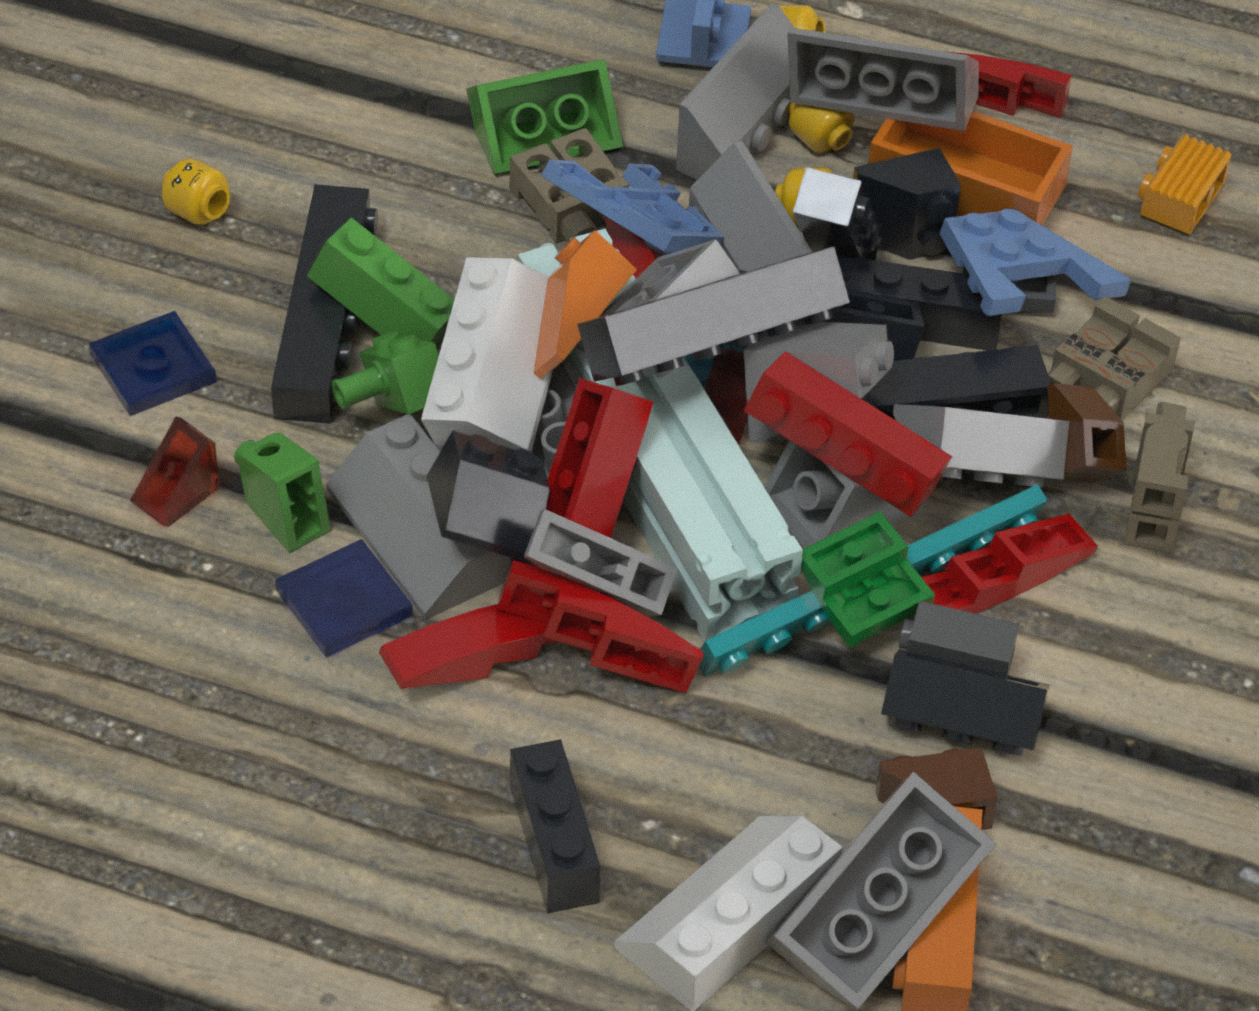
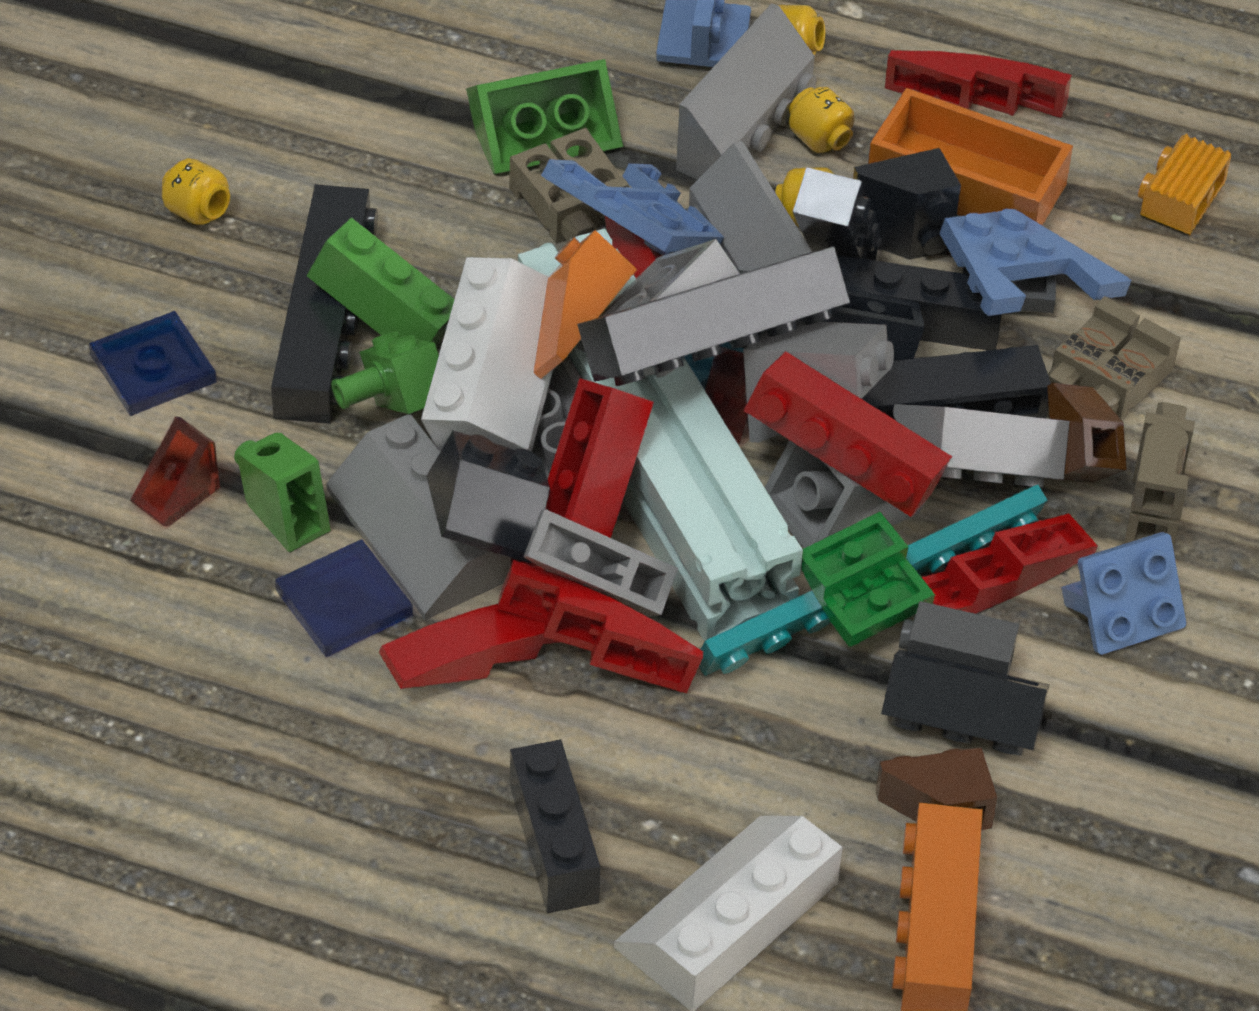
light grey slope [766,772,997,1010] -> none
light grey slope [787,27,979,131] -> none
none -> medium blue bracket [1061,532,1186,655]

